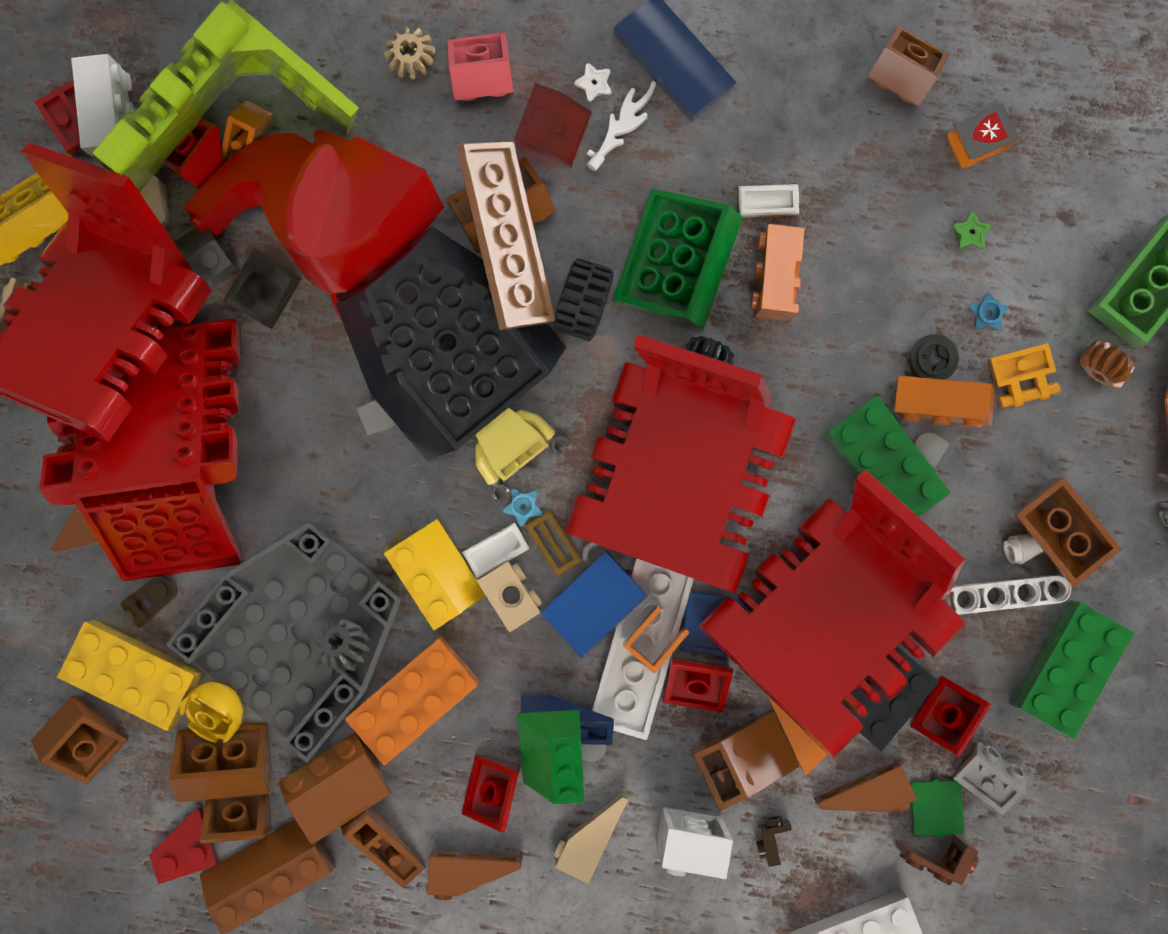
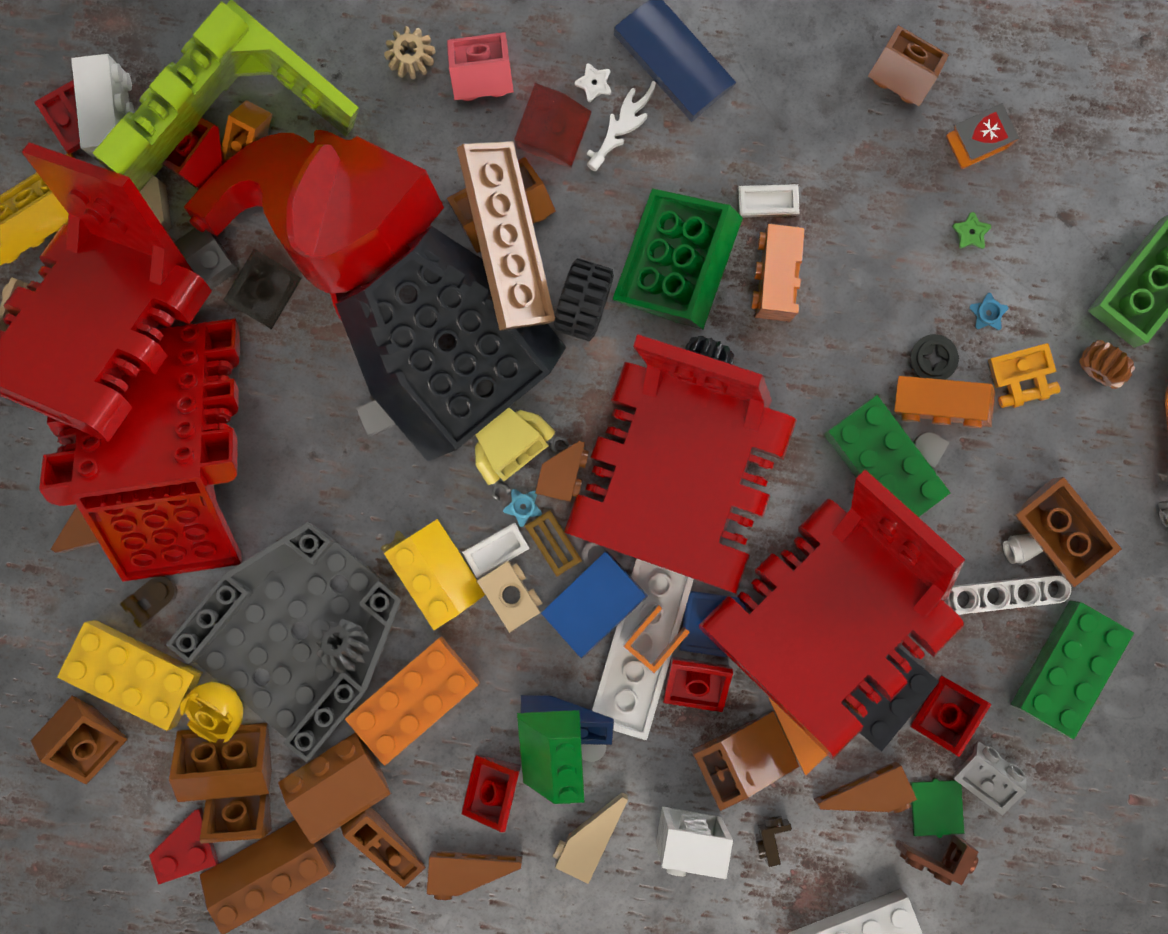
none -> dark orange slope [535,441,589,502]

